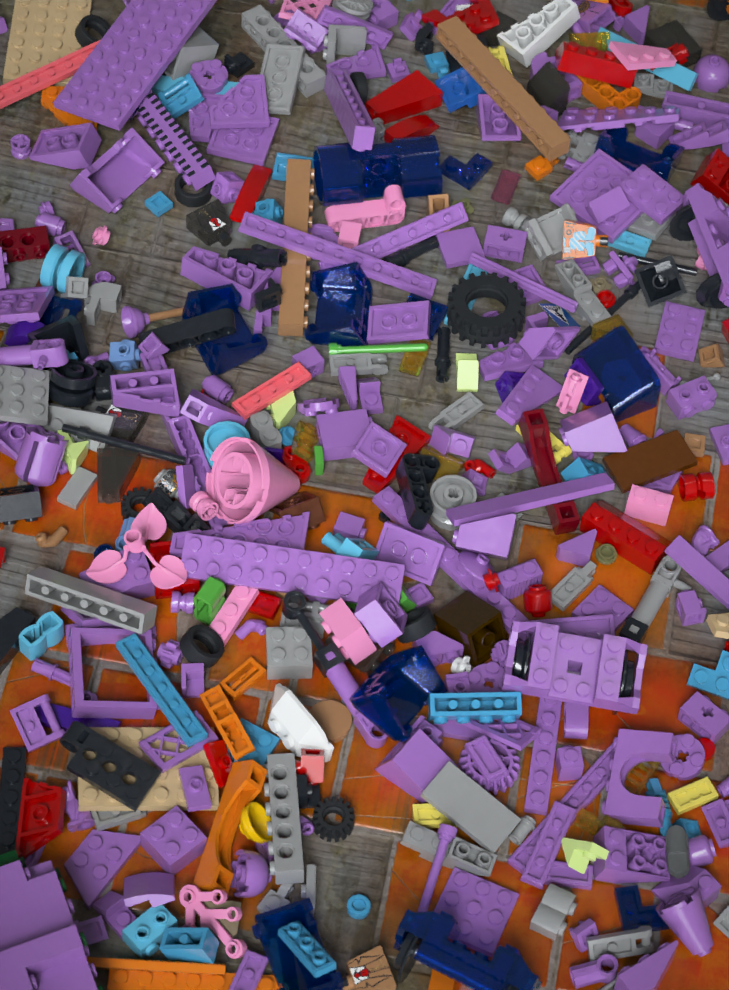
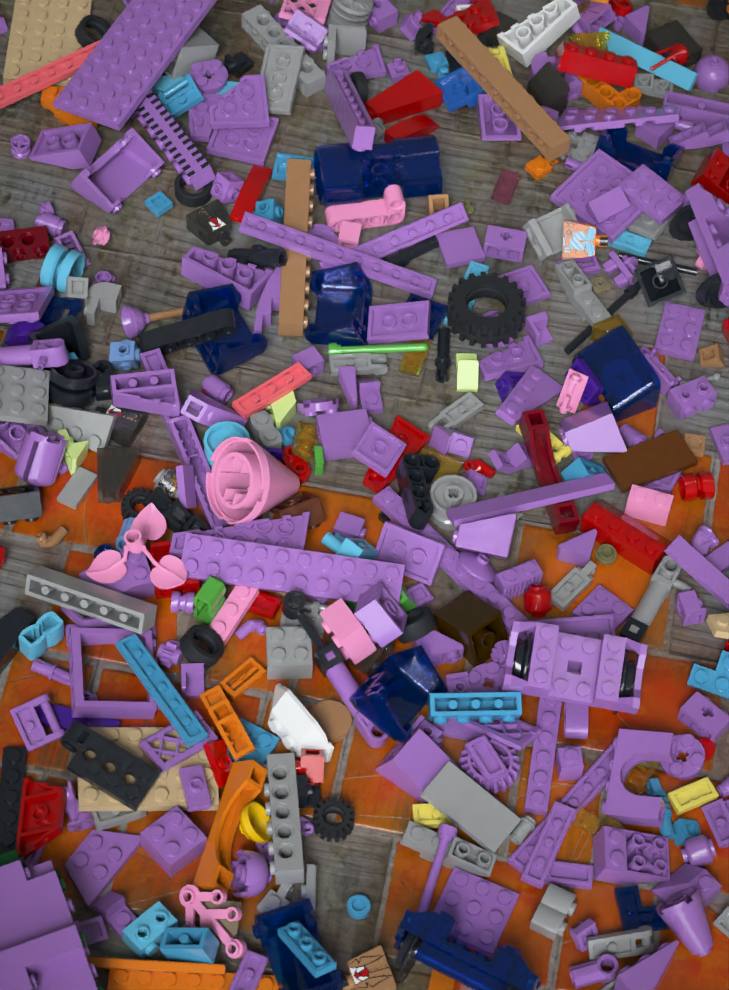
black bar [62,424,187,465] -> none
medium lavender arm [83,352,109,366] -> none
medium lavender slope [123,872,175,908] -> none
medium lavender slope [138,332,170,360] -> none
bright pink wheel [189,491,219,521] -> none
black bracket [254,278,283,313] -> none
medium lavender tile [316,4,393,50] -> none
clear blue plate [438,153,493,190] -> none
white plate [451,656,471,674] -> none
medium lavender axle [468,253,578,313] -> none
red plate [482,568,500,593] -> none
light grey wheel [502,206,529,231] -> none
medium lavender slope [519,326,580,360] -> none
blue sticker [538,303,580,327] -> none
yellowish green slope [561,837,609,874] -> none
red plate [597,290,616,309] -> none
bright pink wing [609,41,677,70] -> none
dark grey arm [665,825,690,878] -> none

